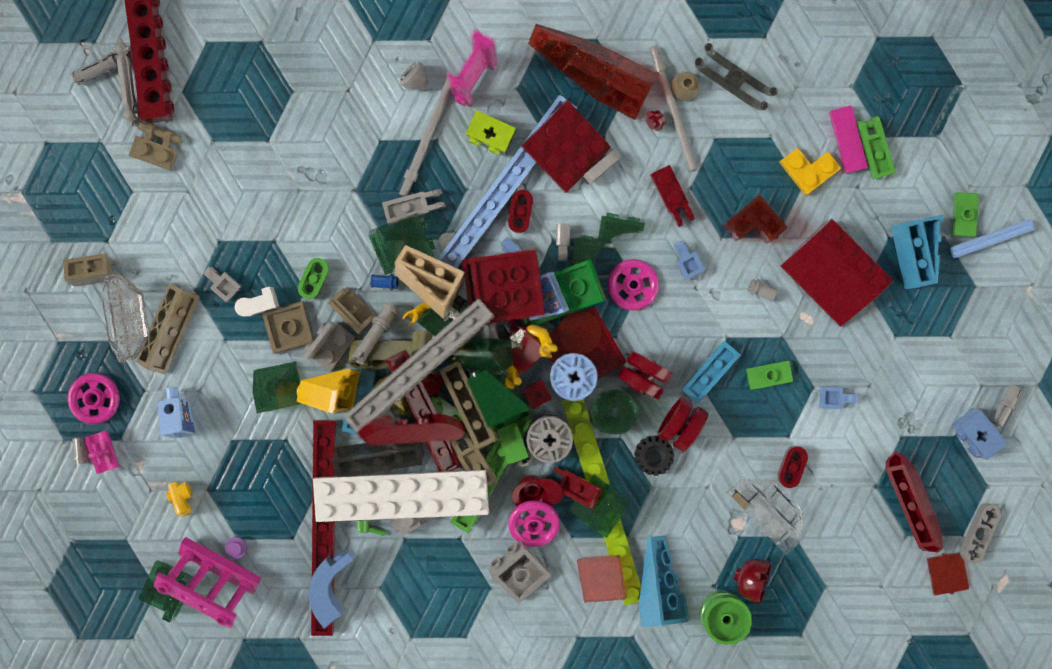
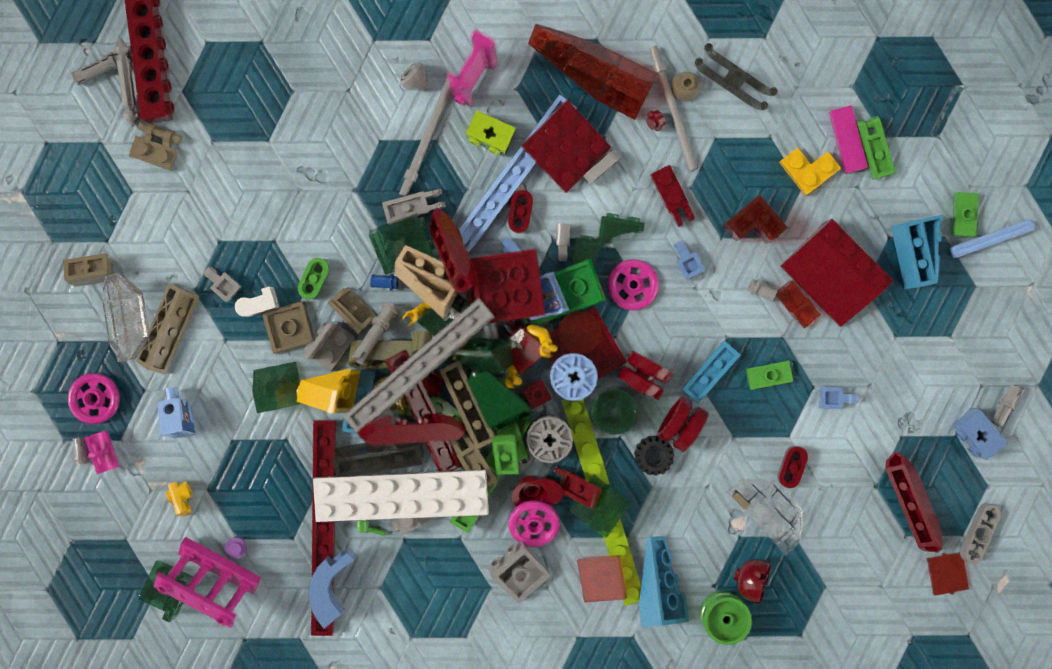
none -> dark red brick [429,208,476,292]
none -> bright green slope [492,435,519,475]
none -> clear red slope [776,280,821,329]

